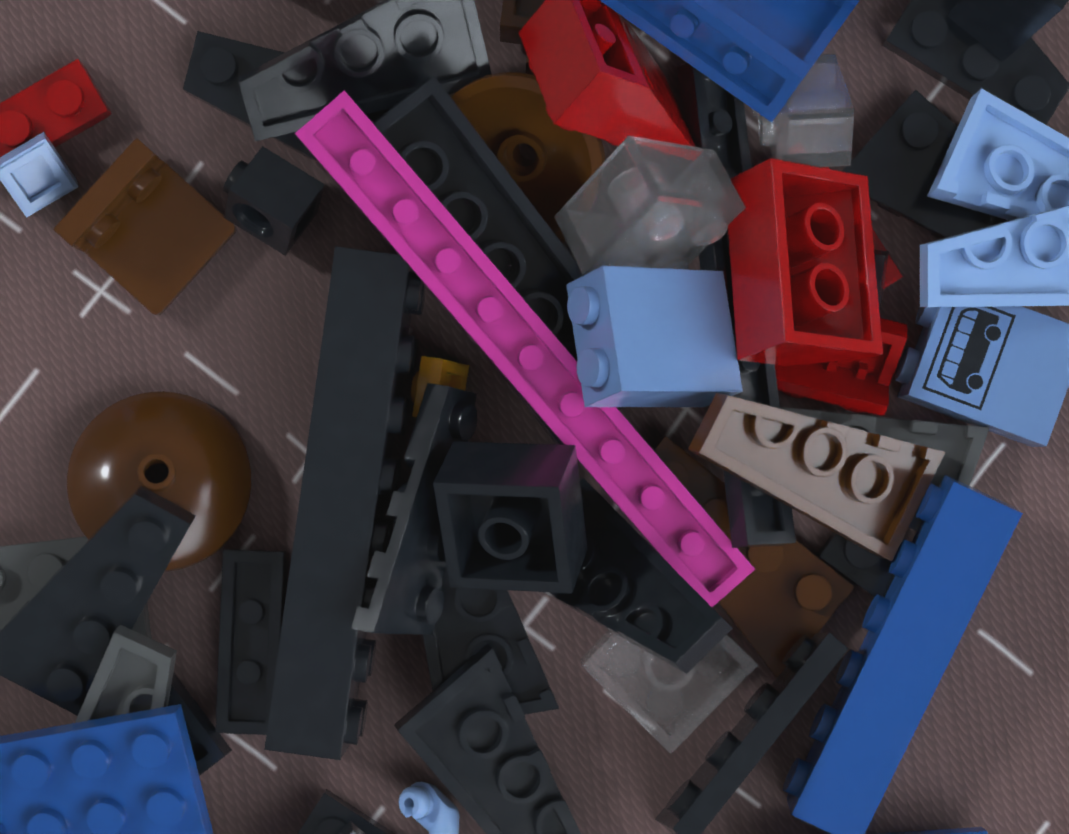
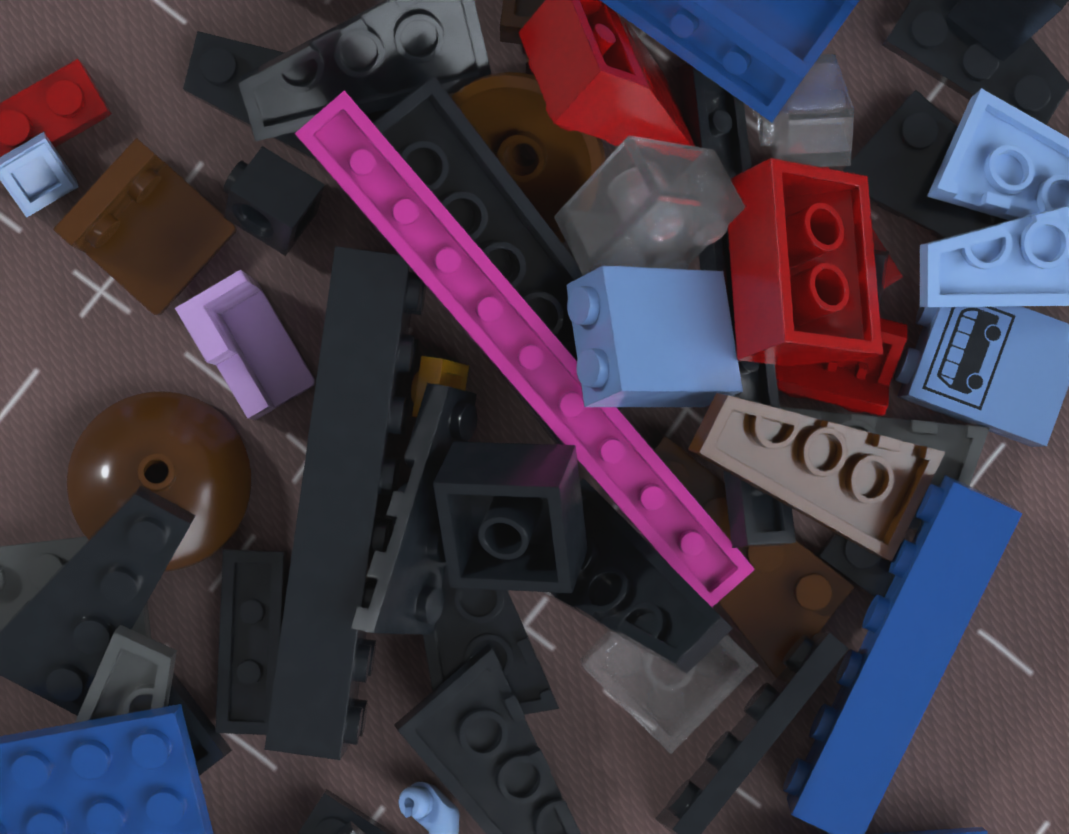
none -> lavender panel [175,270,315,420]

